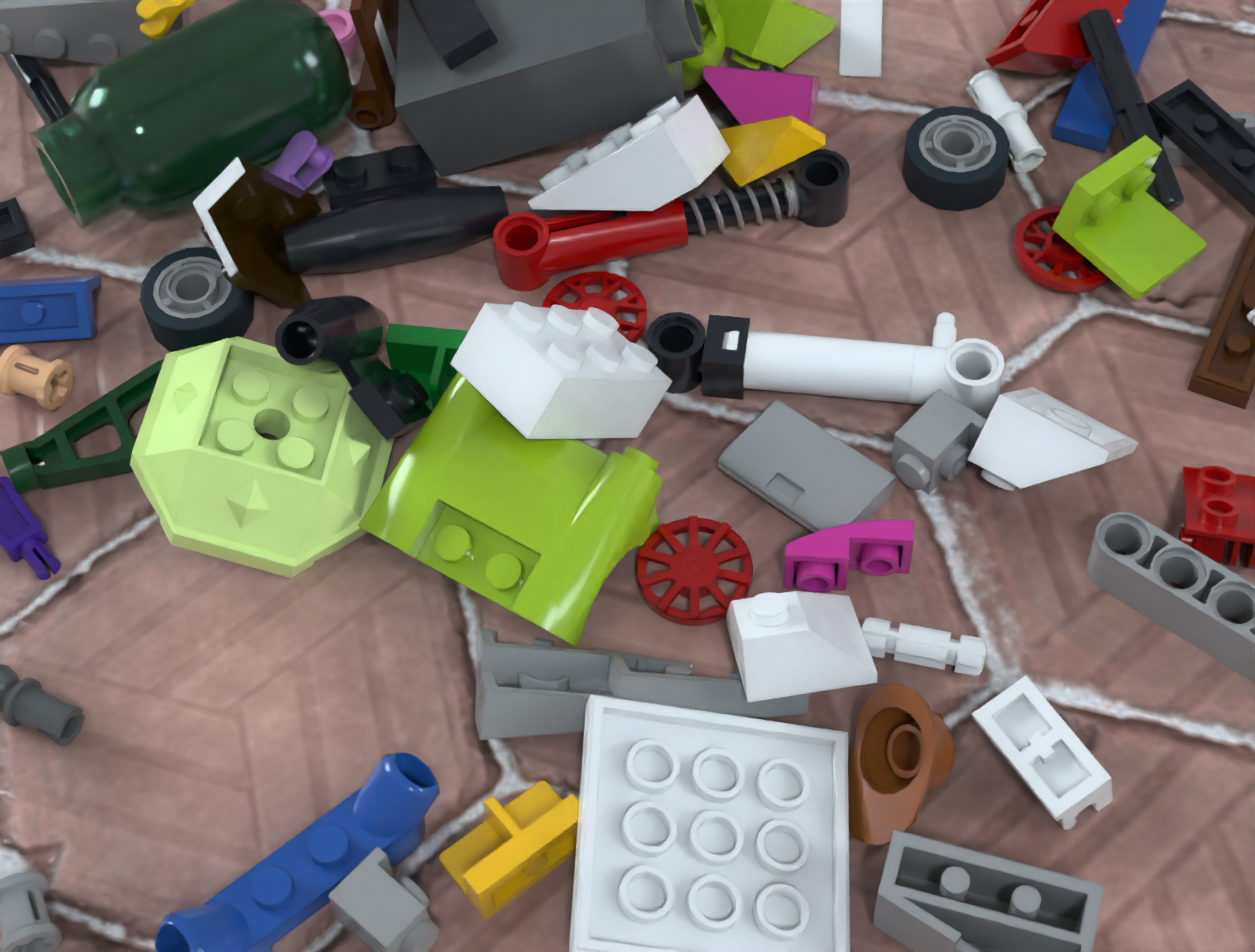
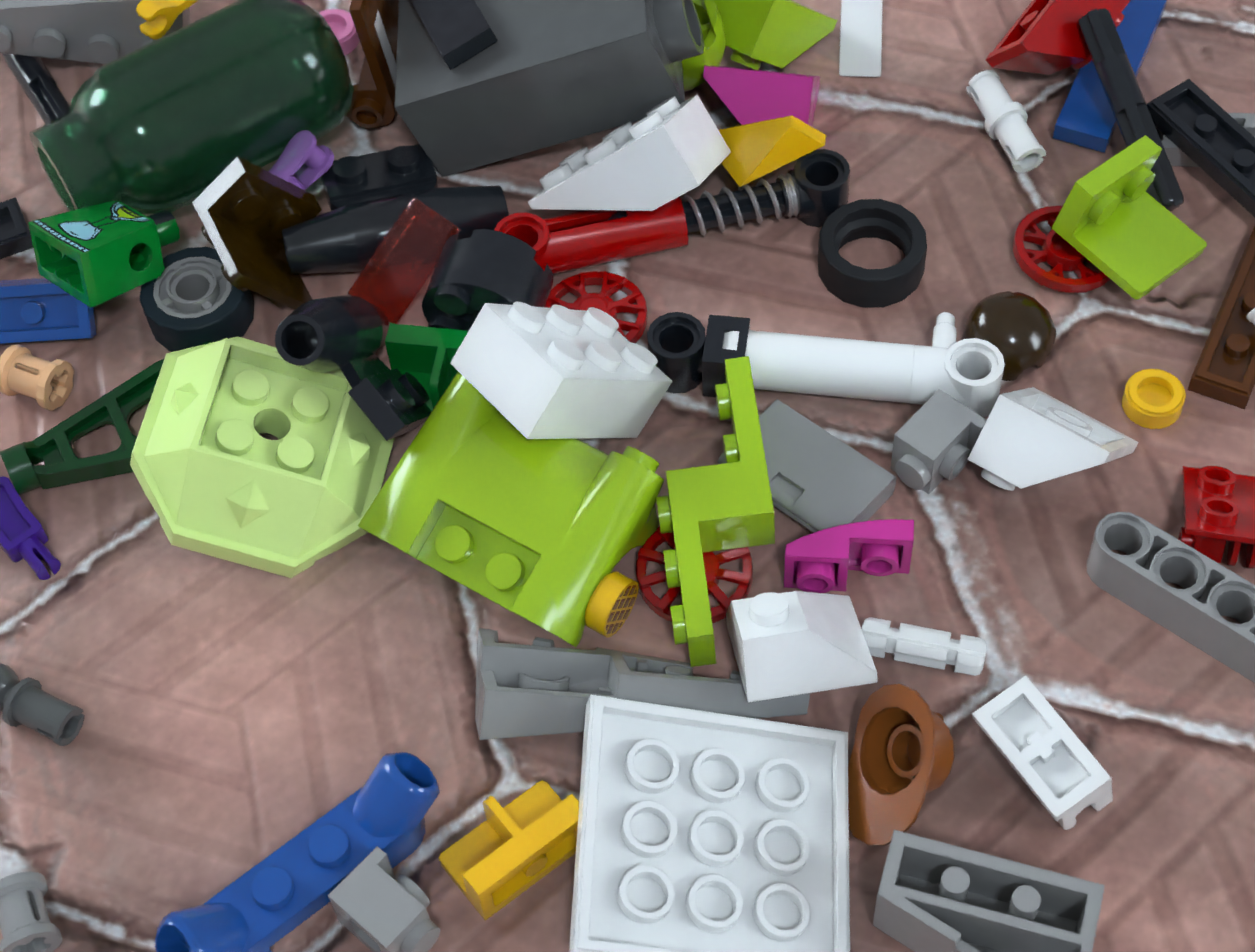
black wheel [902,106,1010,211] -> none
none -> green torso [28,201,180,308]
none -> clear red slope [347,197,461,324]
none -> black brick [422,229,553,331]
none -> yellow tile [585,571,639,638]
none -> lime bracket [656,356,775,667]
none -> black tyre [818,199,927,308]
none -> dark brown hair [961,291,1057,381]
none -> yellow tile [1122,369,1186,429]

